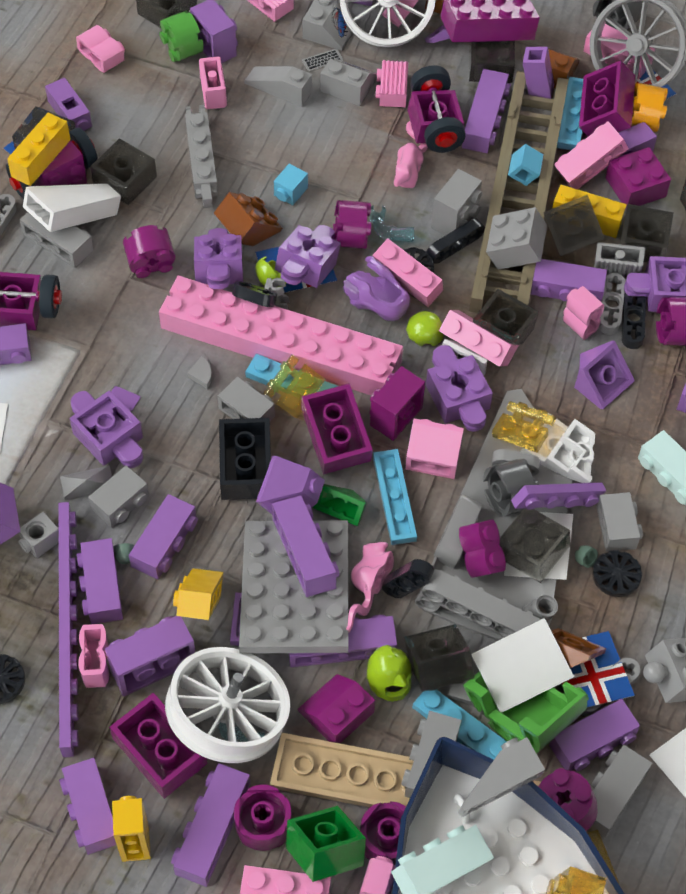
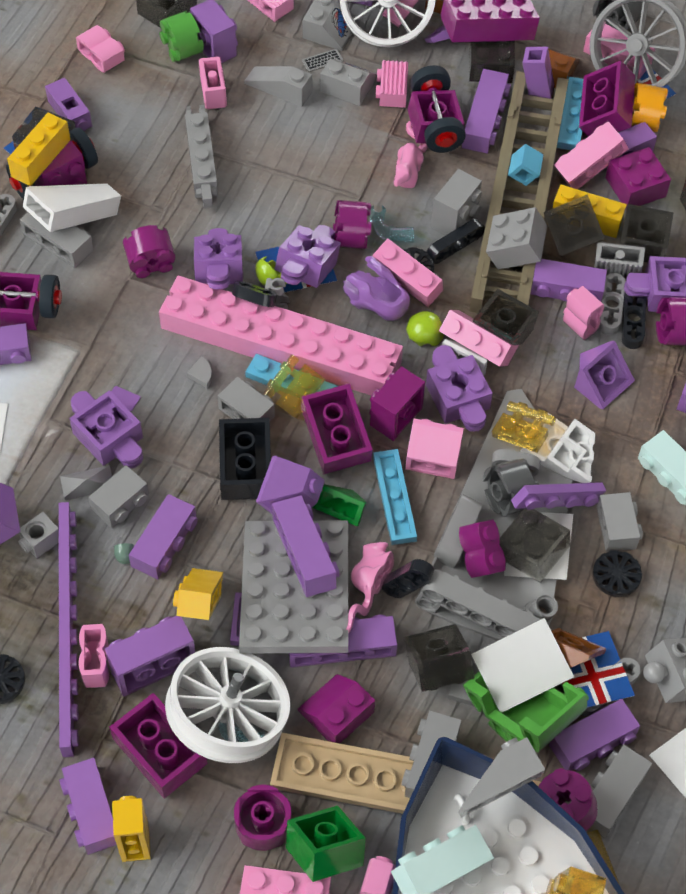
medium lavender brick [77,538,123,625] -> none
clear smoke brick [90,138,157,205] -> none
medium lavender brick [171,763,250,887] -> none
dark orange slope [214,192,283,246] -> none
medium azure brick [274,164,308,205] -> none
magenta brick [360,801,406,865] -> none
lime piece [367,645,412,702] -> none
medium azure plate [412,684,507,760] -> none
sand green hinge [575,545,598,568] -> none

